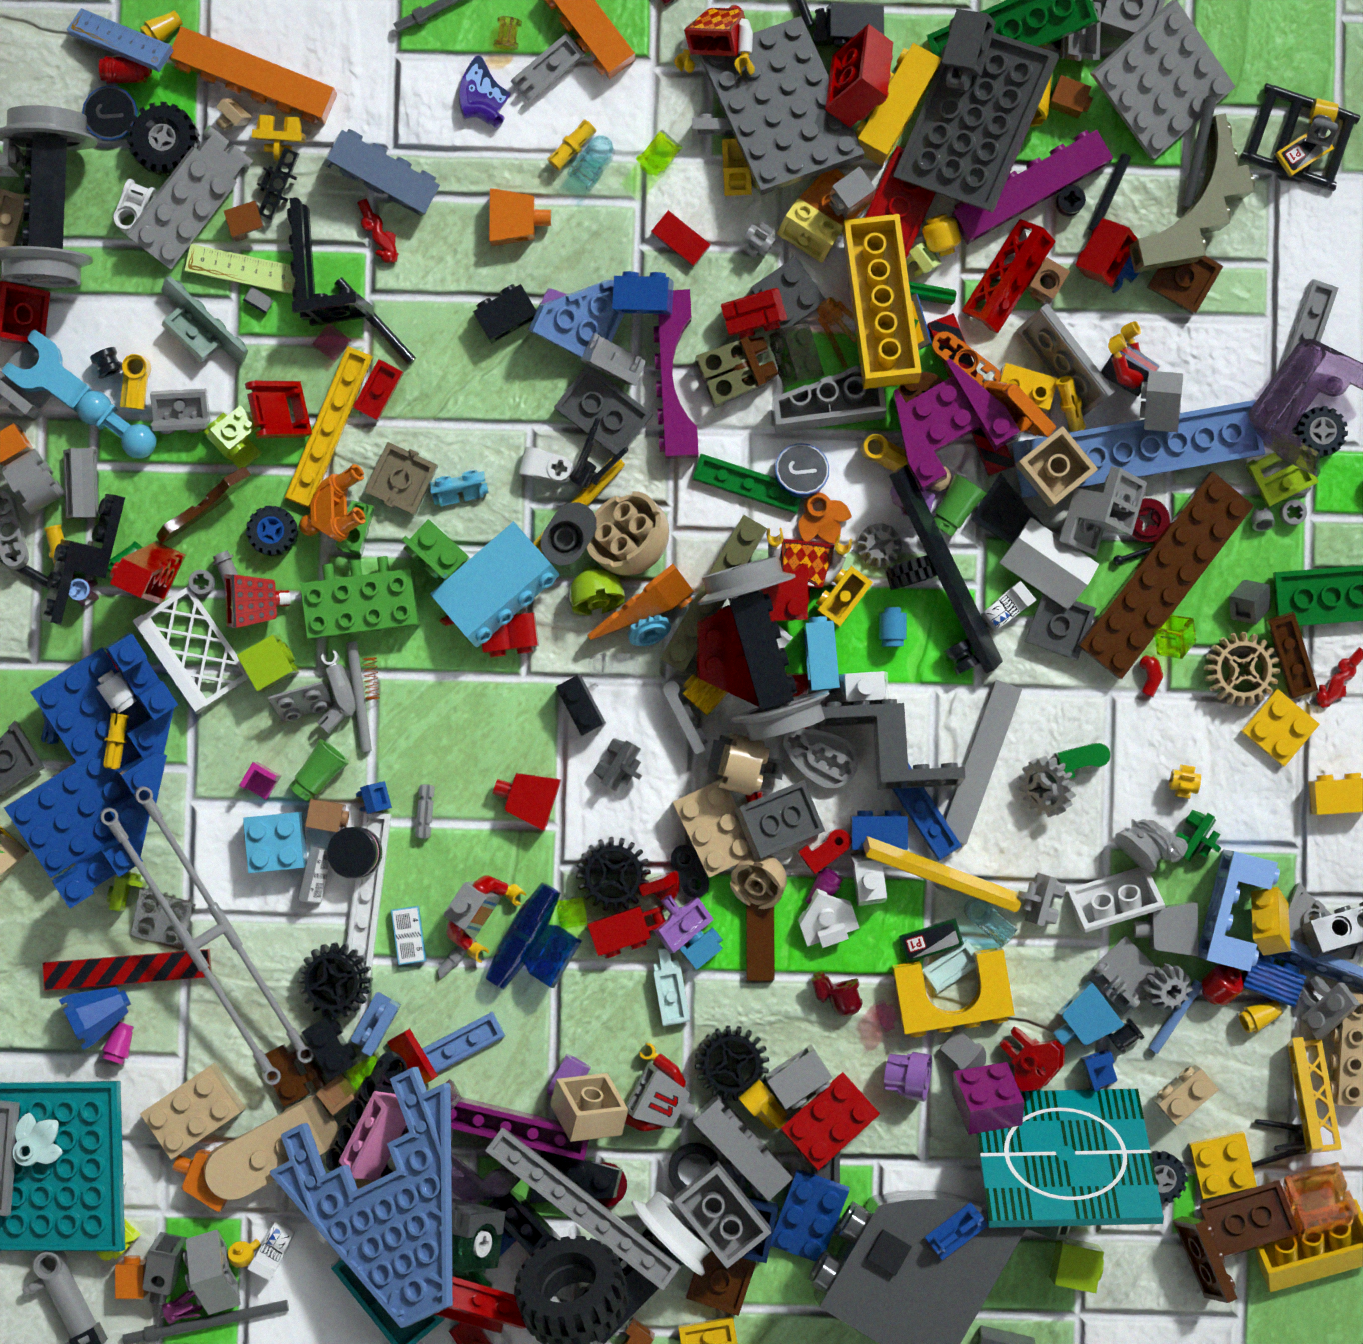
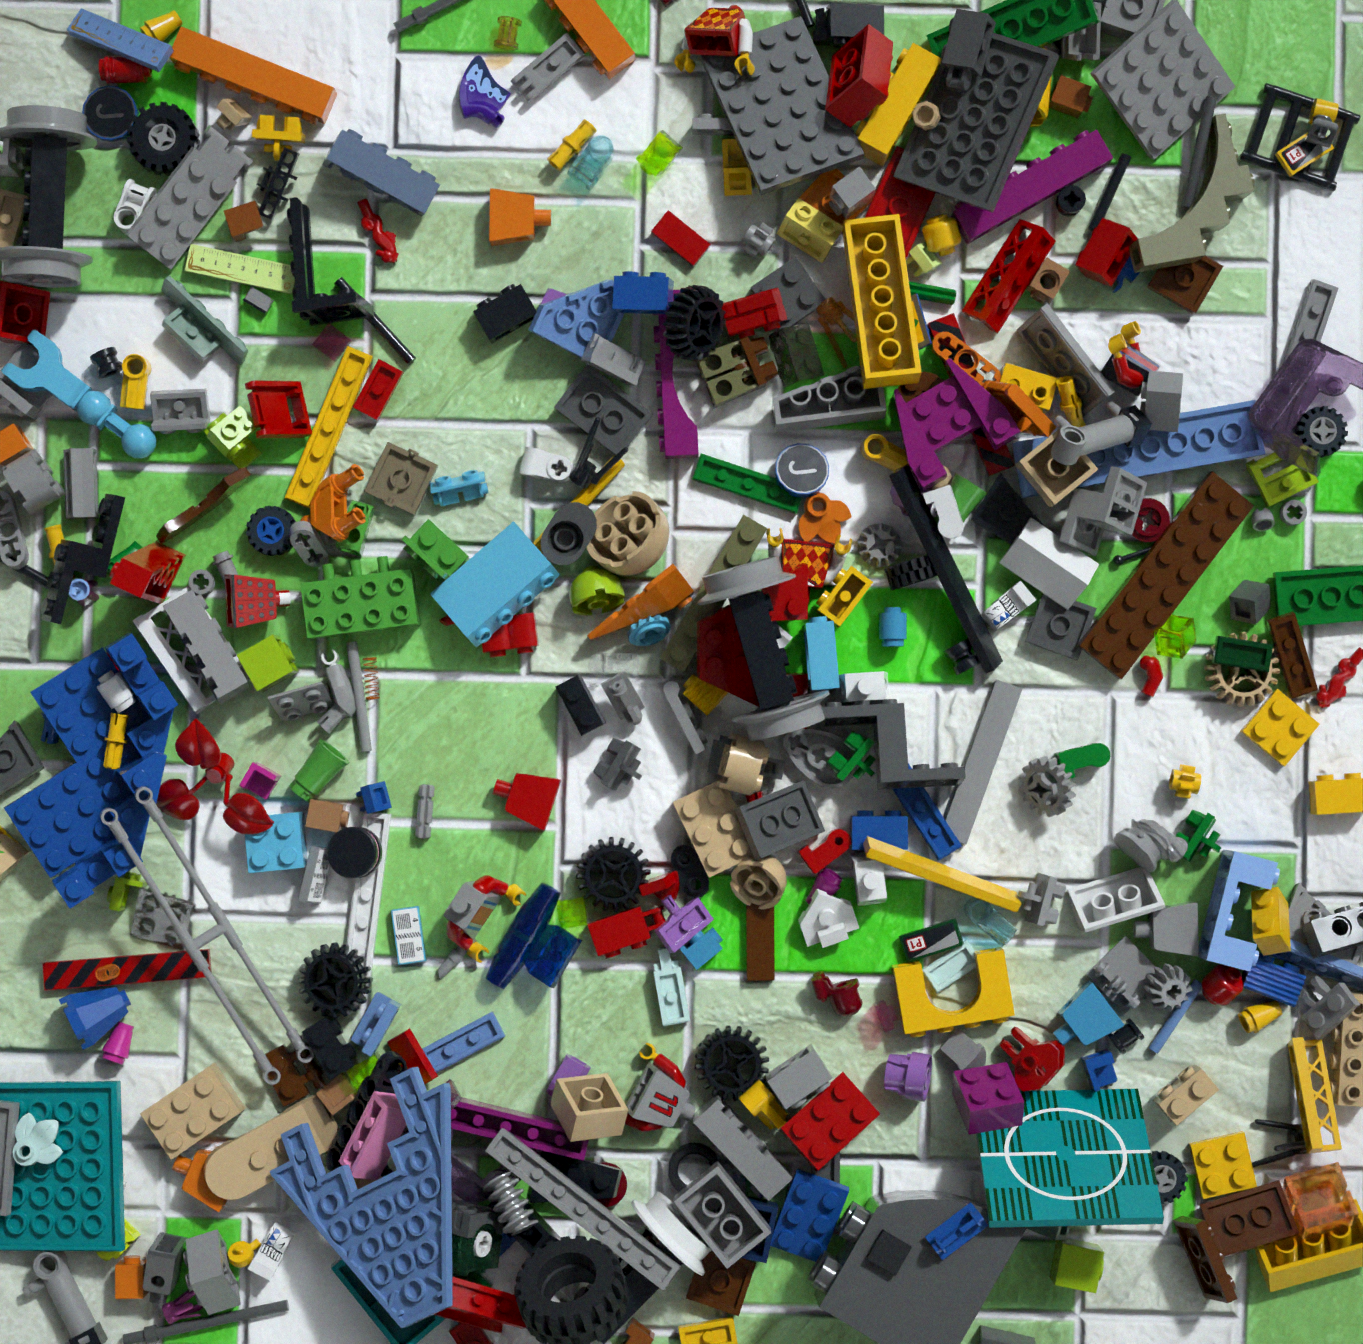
none -> orange piece [95,964,120,981]
none -> red plant [156,718,274,834]
none -> light grey wedge [163,590,250,705]
none -> light grey beam [289,521,328,567]
none -> light grey piece [483,1171,539,1236]
none -> light grey hinge [600,670,645,725]
none -> black gear [663,285,726,361]
none -> green hips [827,731,876,781]
none -> tan tile [912,101,941,131]
none -> white leg [923,485,964,539]
none -> light grey piece [1051,401,1152,465]
none -> dark green tile [1212,636,1273,672]

